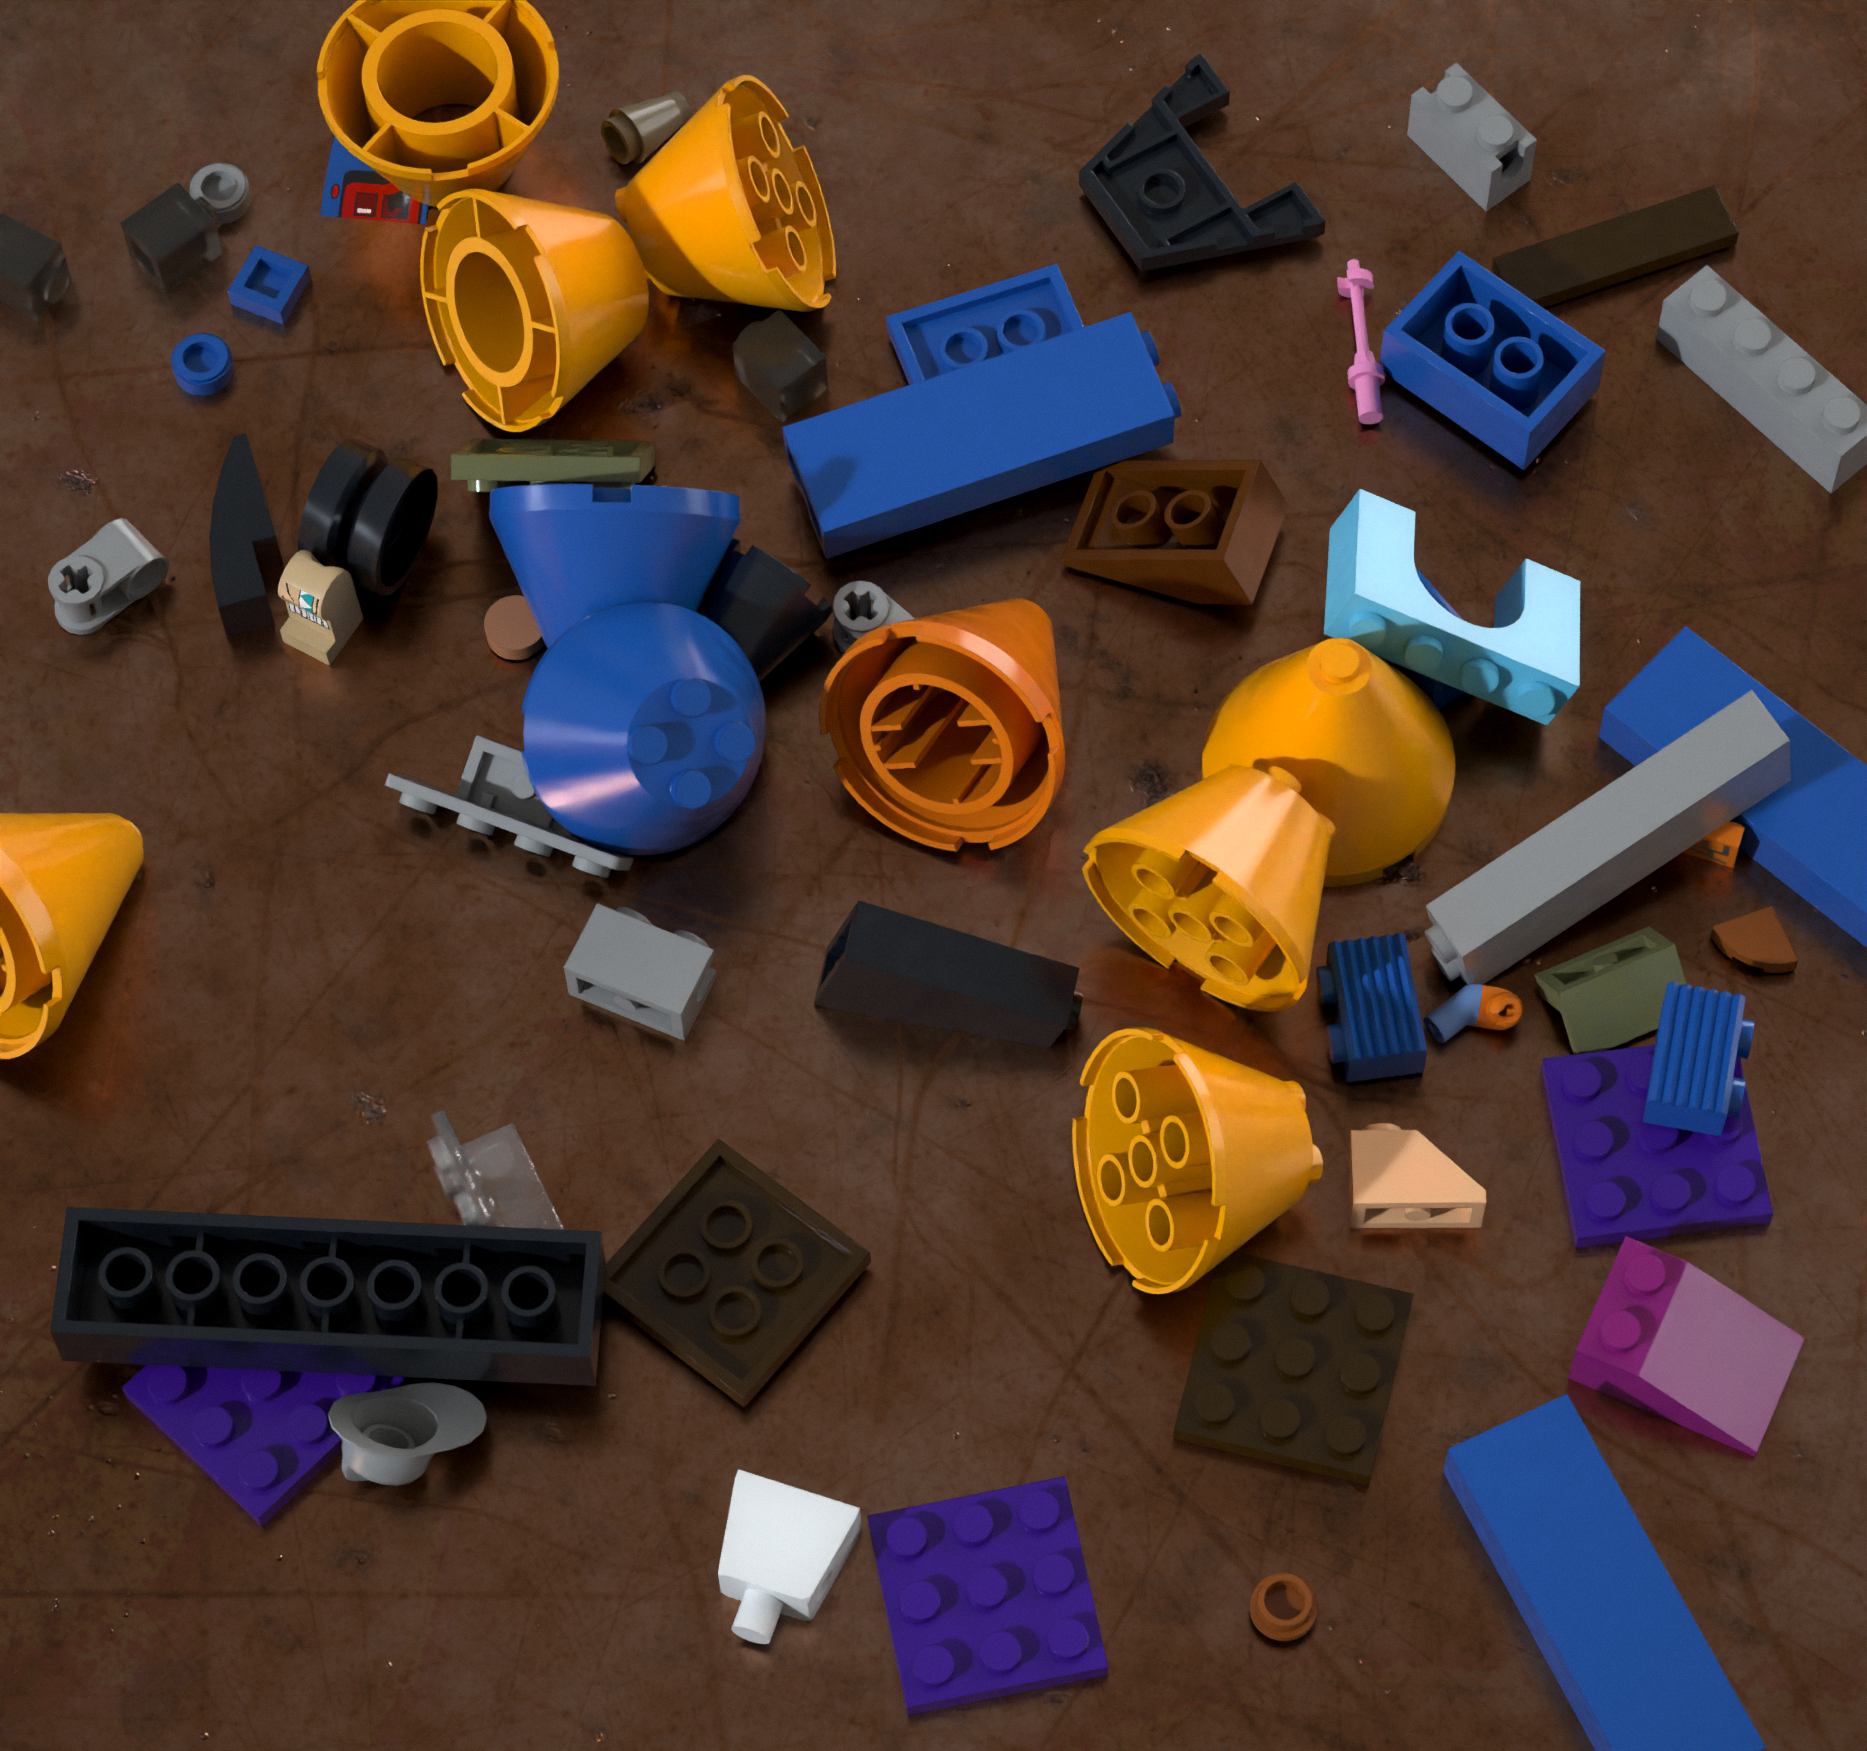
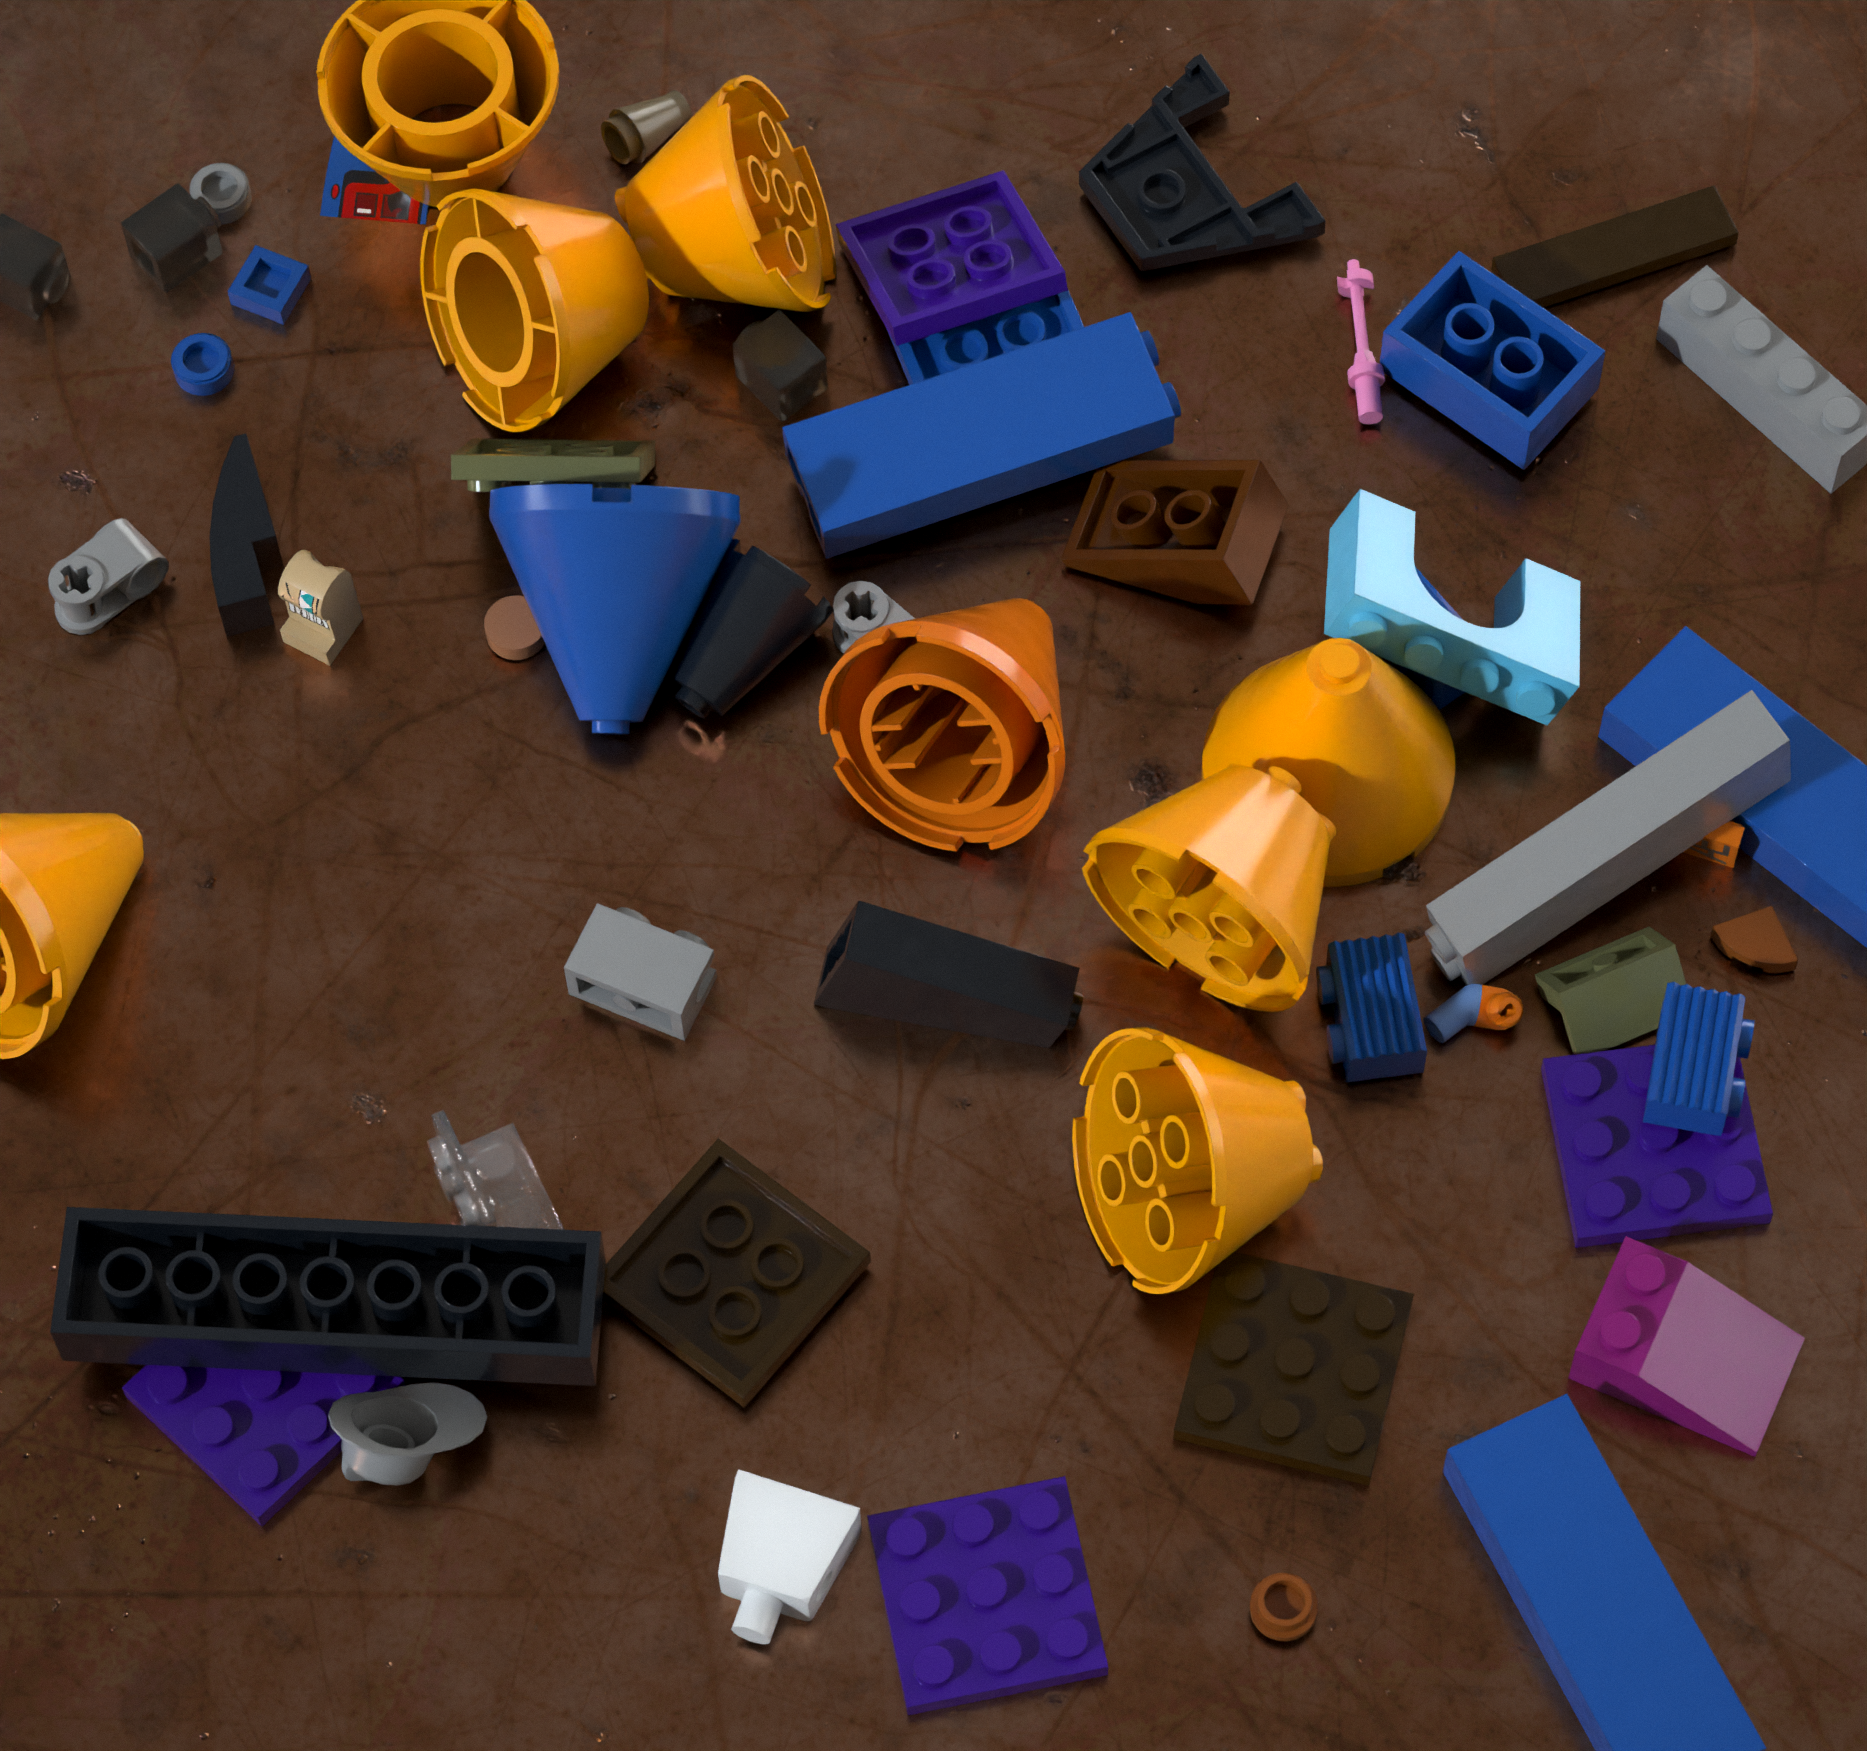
black wheel [297,439,438,596] -> none
light grey bracket [385,735,634,878] -> none
blue cone [521,602,766,856] -> none
light nougat slope [1347,1123,1486,1228] -> none
light grey brick [1407,63,1537,212] -> none
none -> dark purple plate [835,170,1068,346]

